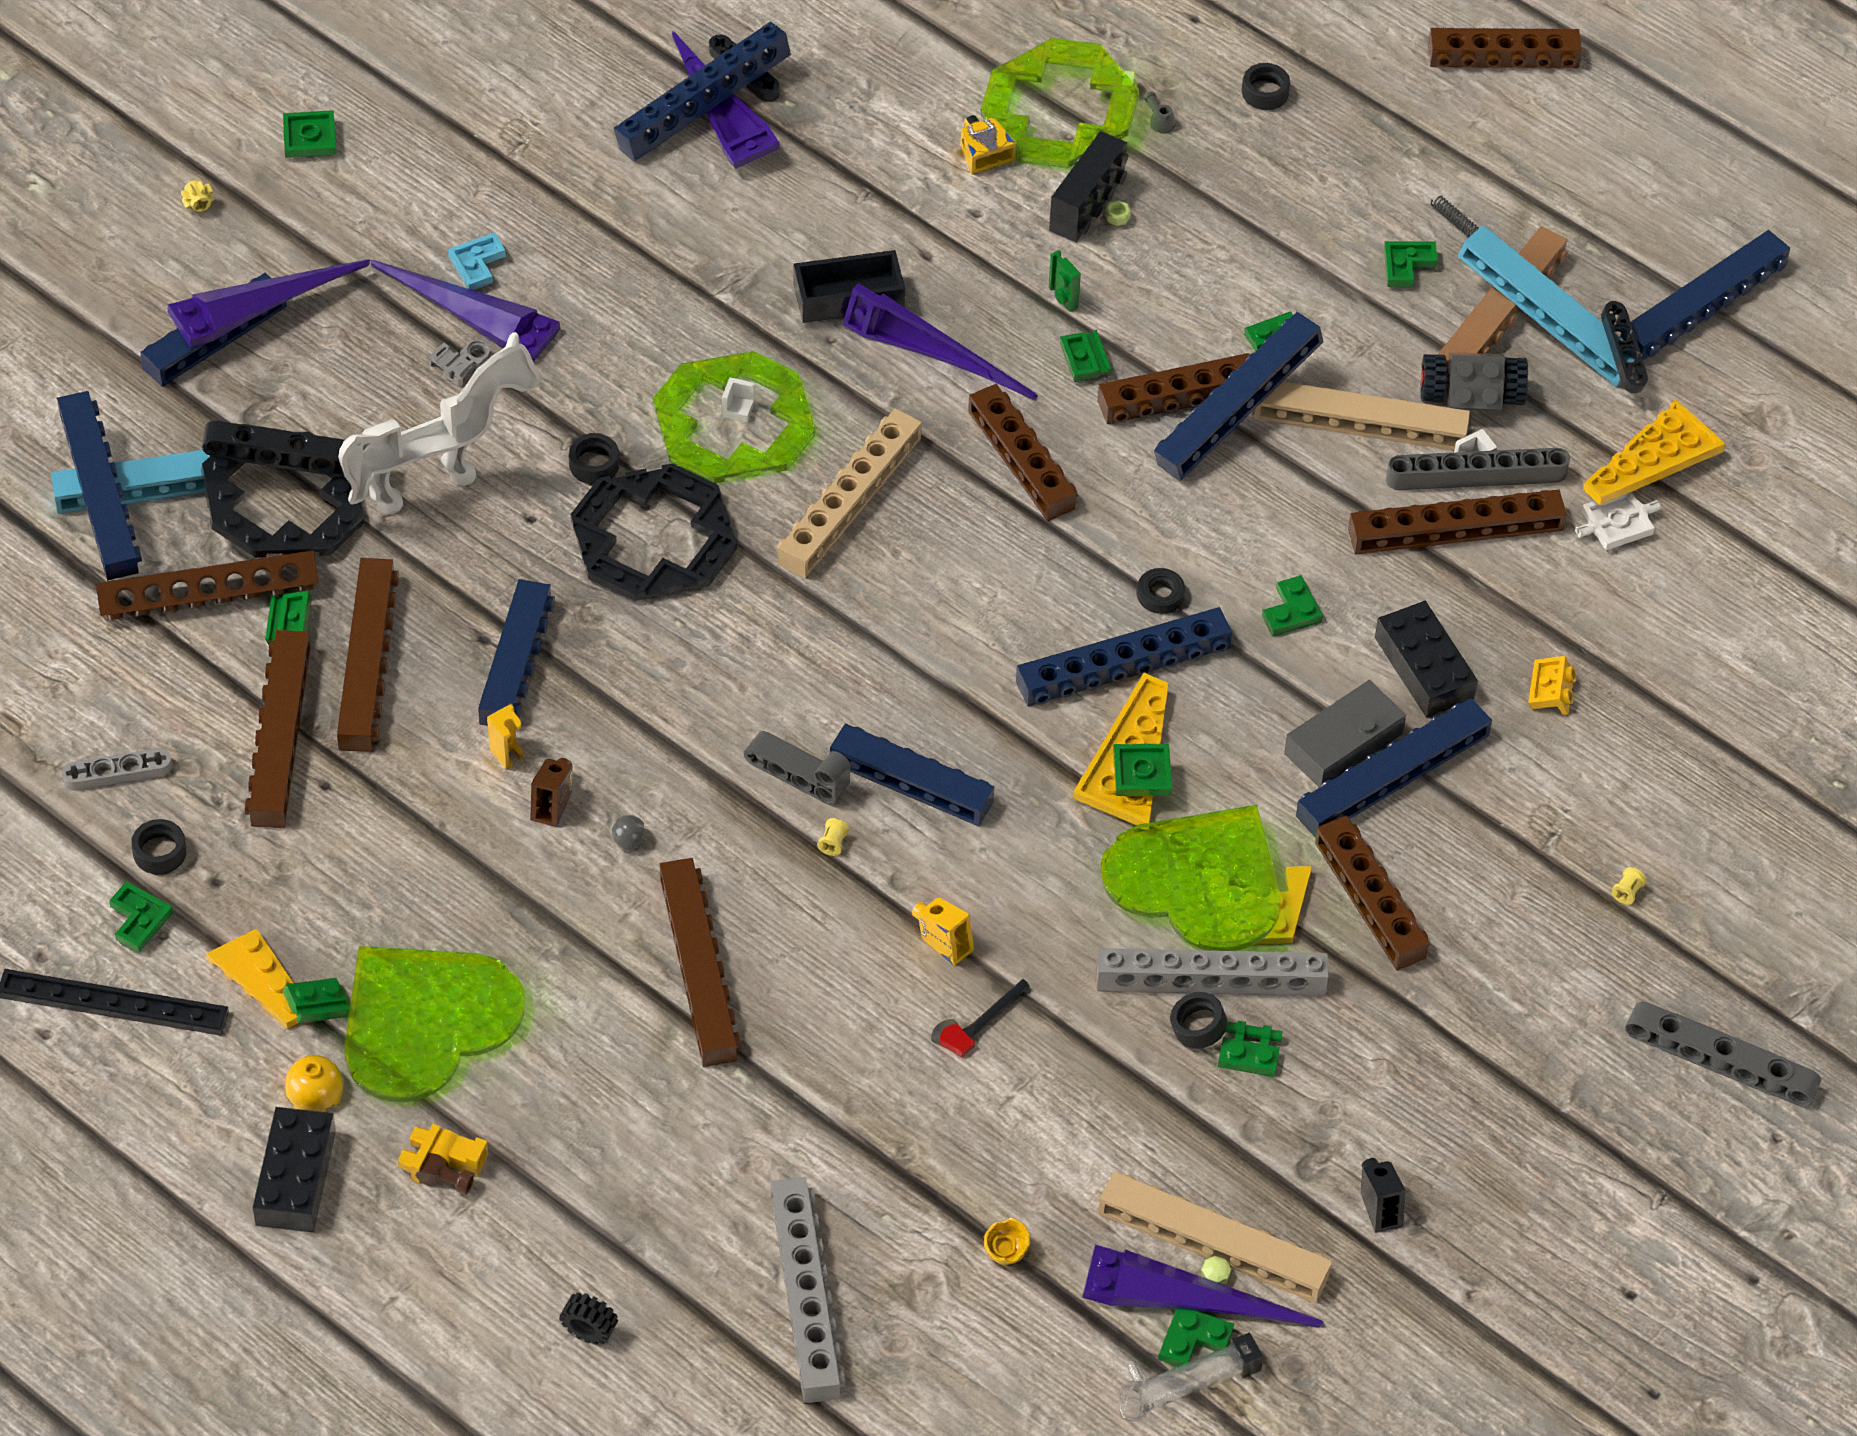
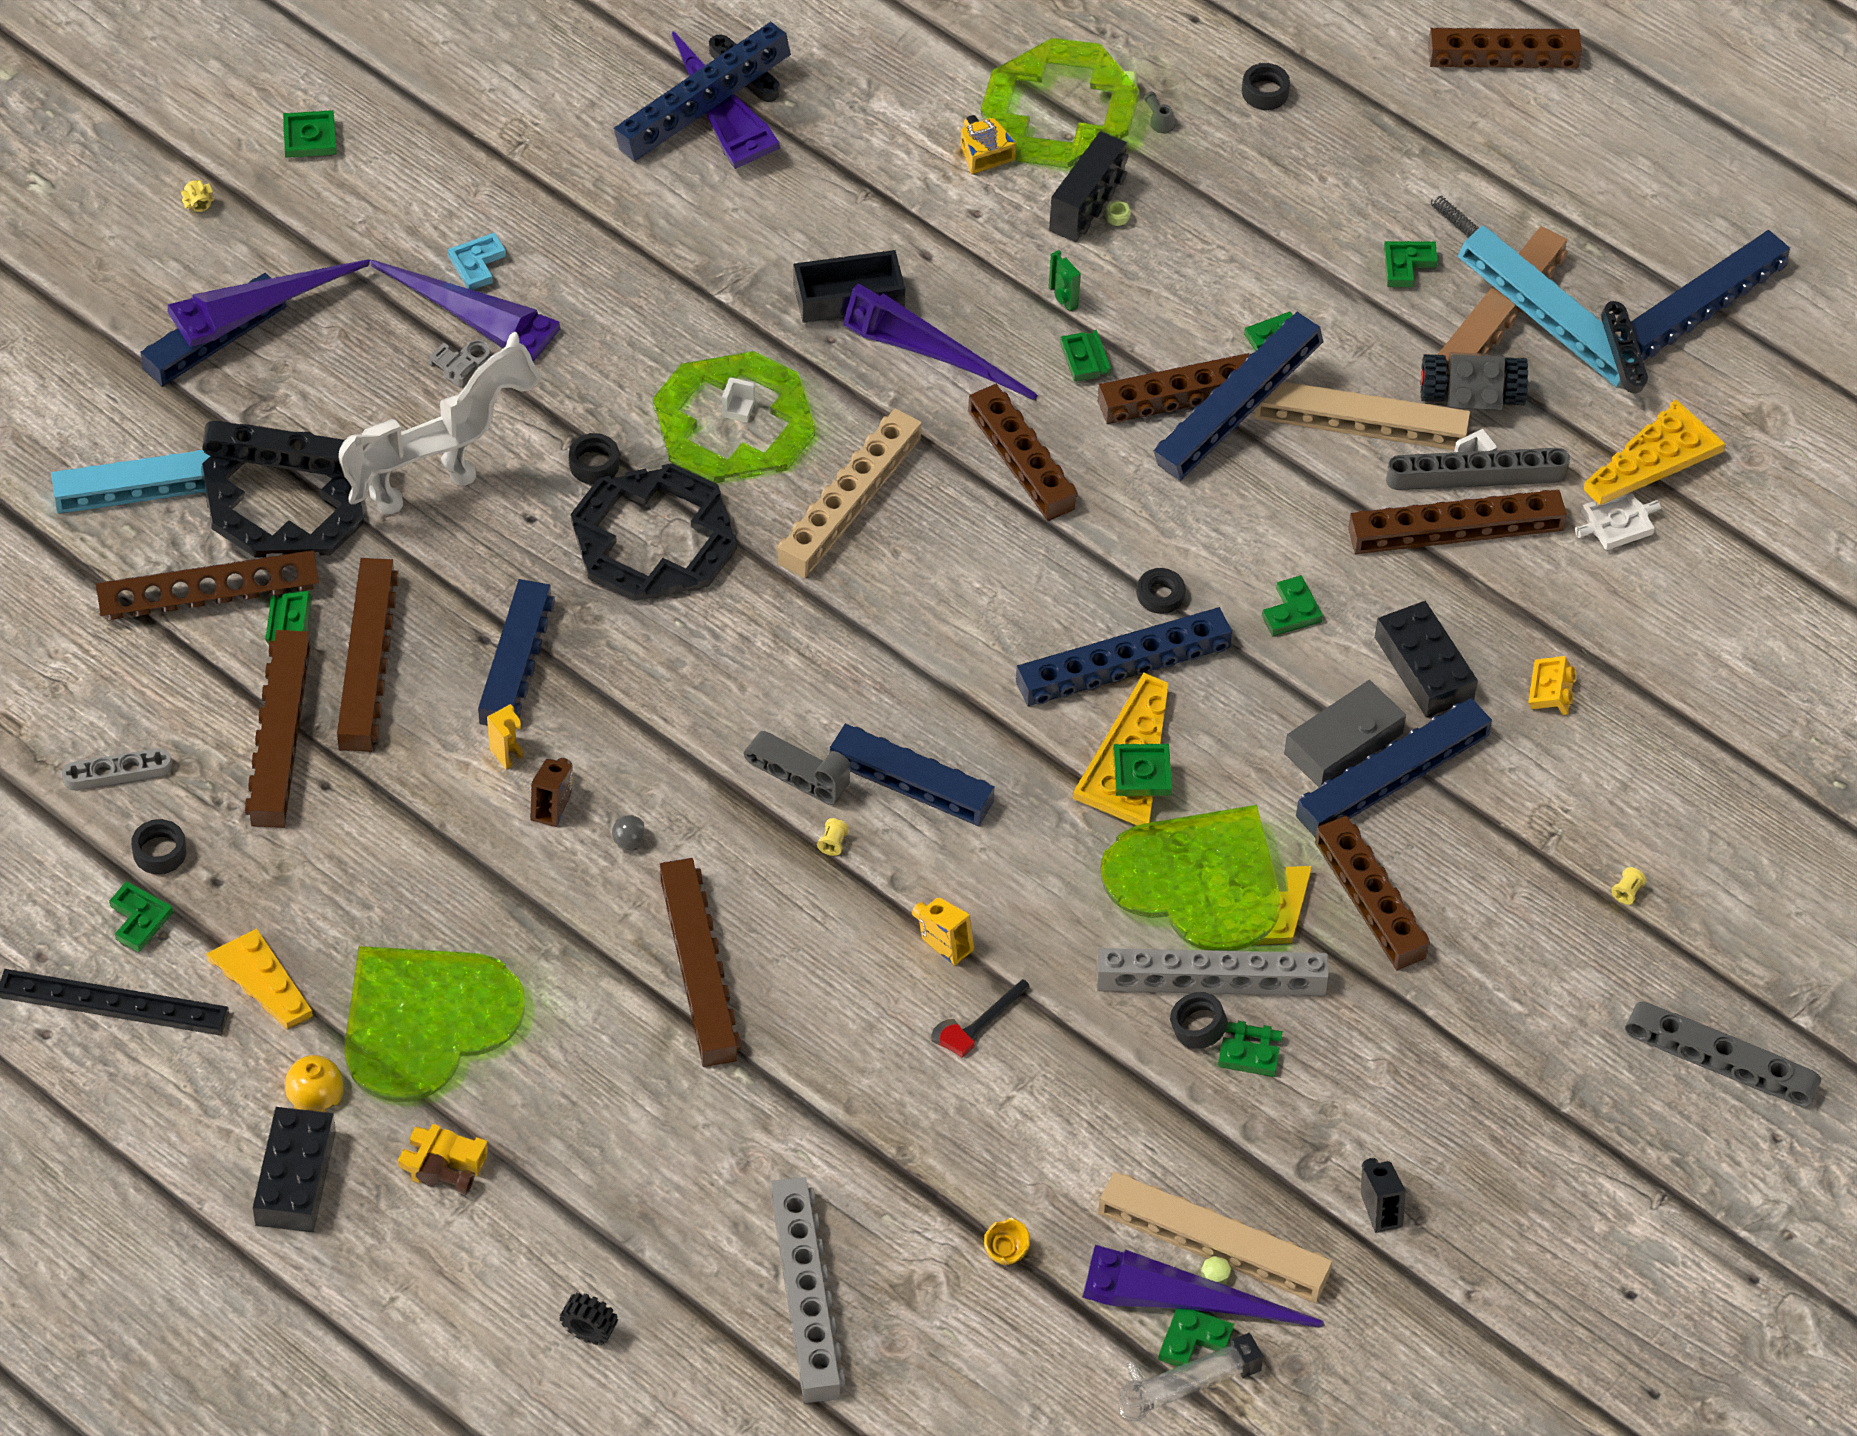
dark blue brick [57,391,142,581] -> none
green plate [282,978,353,1024] -> none

